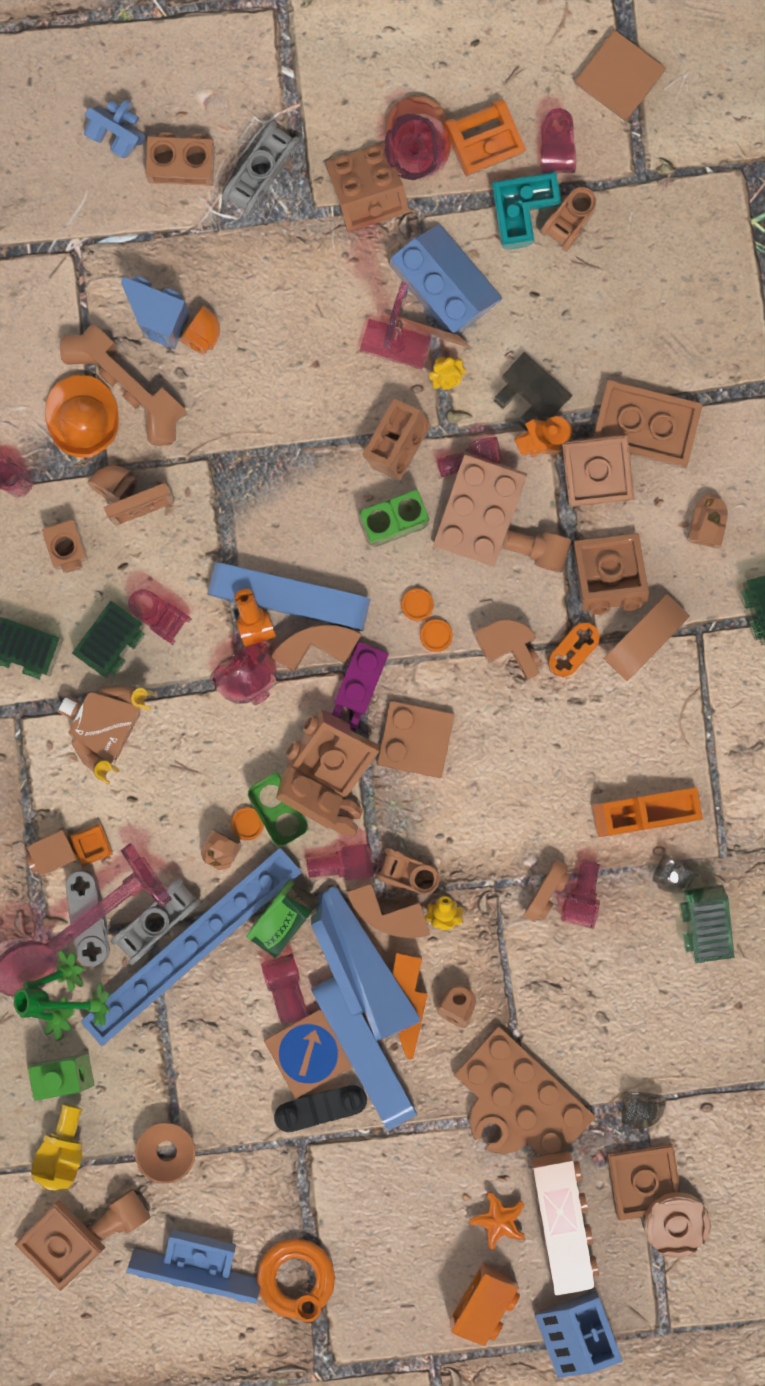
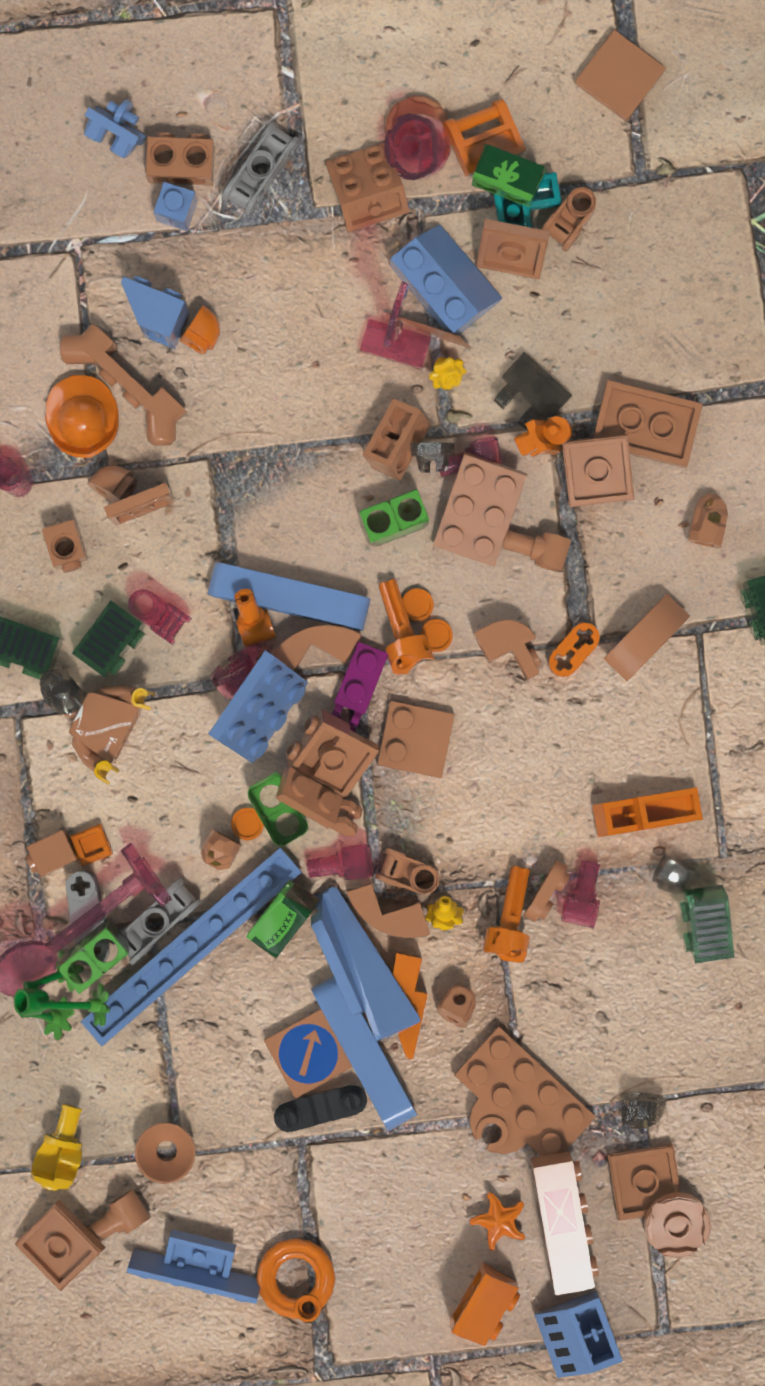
bright green torso [27,1053,95,1101] -> none
clear pink piece [261,953,309,1024] -> none
clear pink piece [541,108,576,174] -> none
nougat plate [574,533,649,615] -> none
none -> clear smoke piece [39,669,84,714]
none -> bright green piece [57,918,129,994]
none -> medium blue brick [153,182,198,231]
none -> medium blue plate [208,650,308,763]
none -> orange piece [379,579,435,675]
none -> clear smoke tile [411,442,455,473]
none -> piece [472,144,547,208]
none -> nougat tile [476,219,550,279]
none -> orange piece [483,866,530,963]

